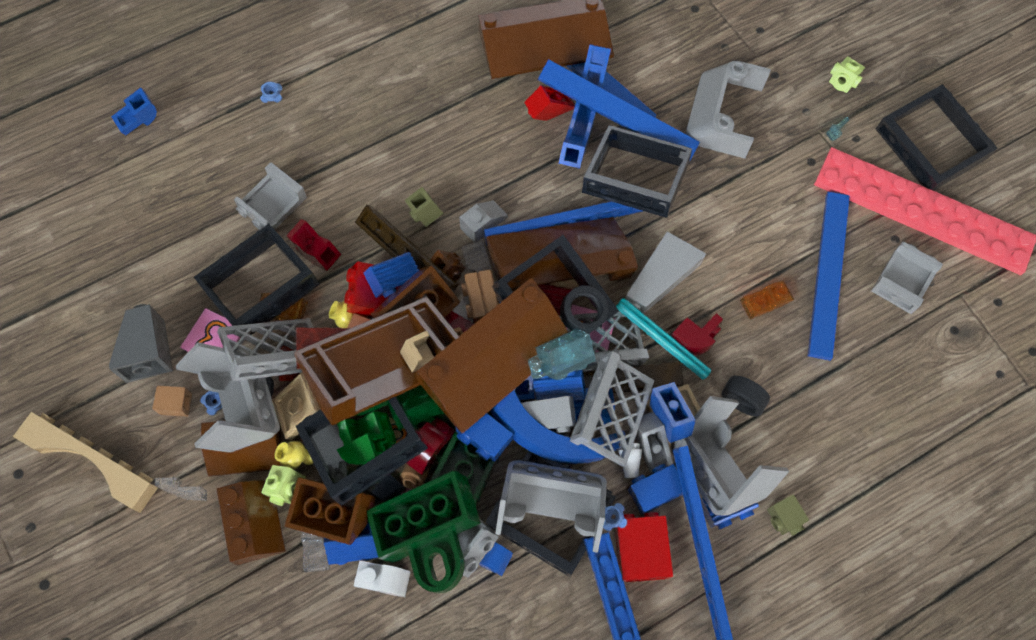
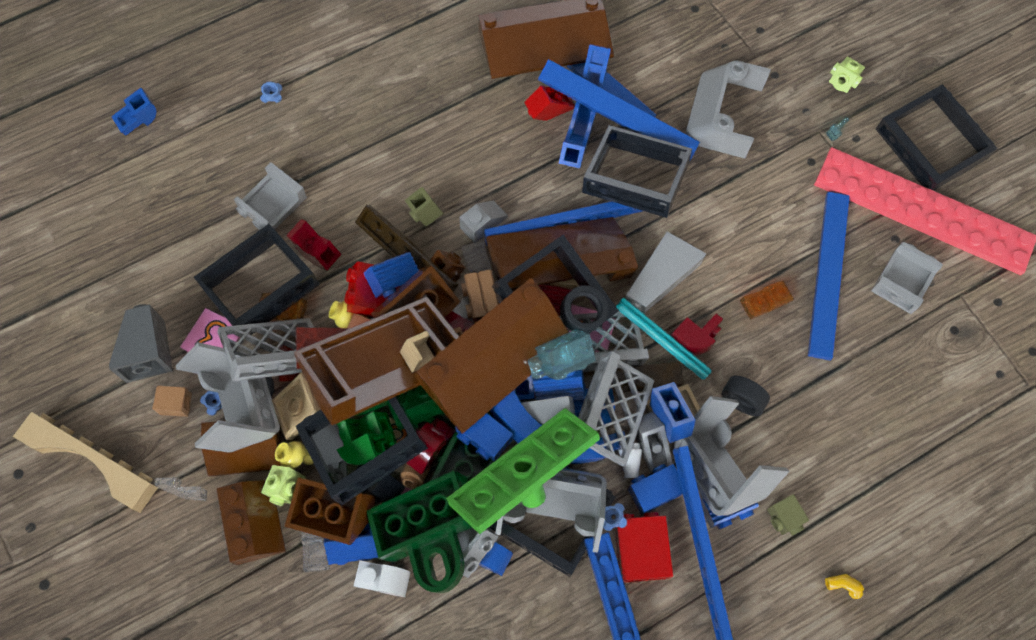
none -> bright green plate [446,408,600,534]
none -> yellow arm [825,574,864,599]

